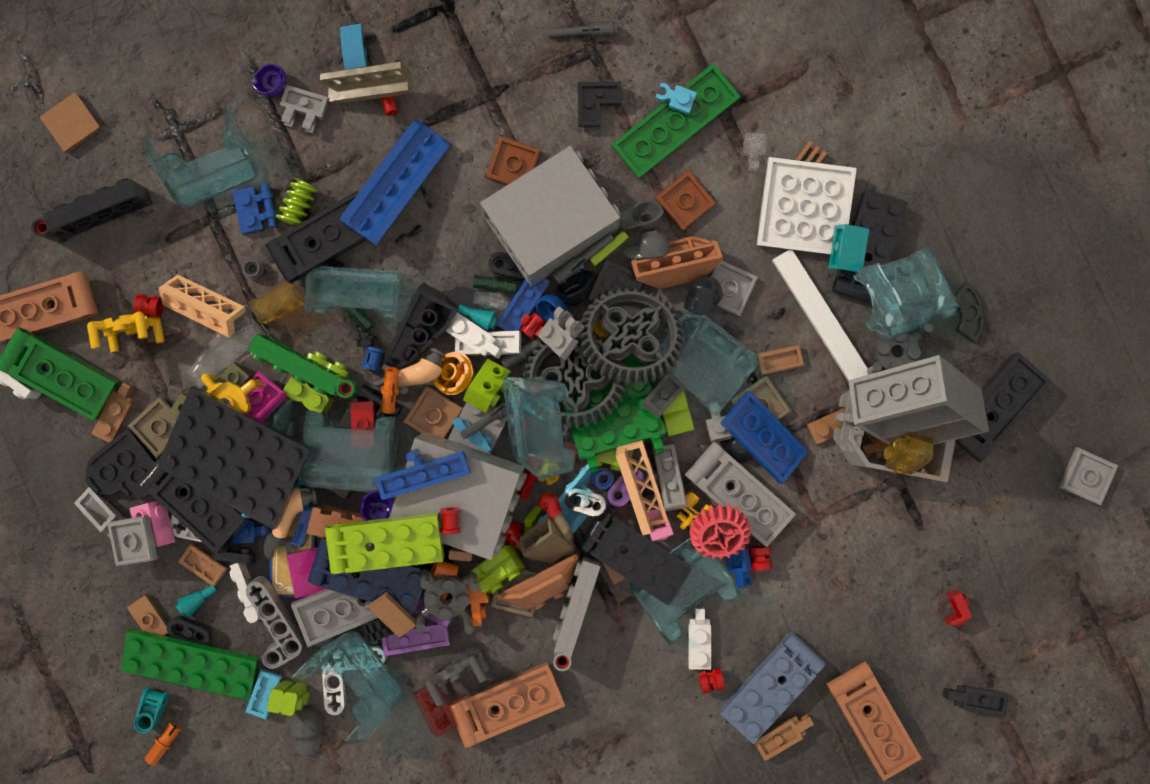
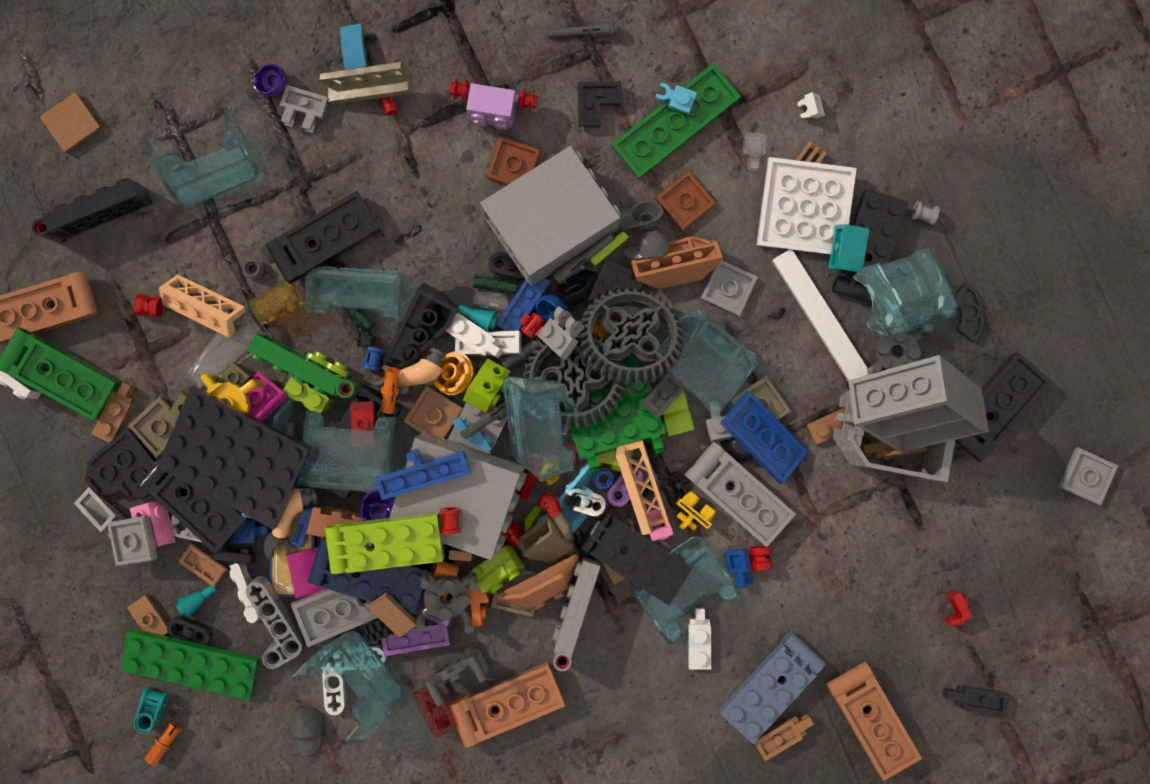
yellow plate [87,311,165,353] -> none
blue plate [232,183,278,235] -> none
medium azure plate [246,669,283,719] -> none
lime brick [267,679,310,716] -> none
lime piece [275,178,318,227] -> none
blue plate [340,119,452,246] -> none
light grey tile [653,444,687,511] -> none
black piece [684,276,723,315] -> none
coral gear [689,503,751,561] -> none
red wheel [698,668,725,694] -> none
medium nougat tile [757,344,805,375] -> none
clear yellow brick [884,432,934,475] -> none
none -> lavender brick [449,78,538,130]
none -> white tile [798,92,825,119]
none -> light grey bush [911,201,940,225]

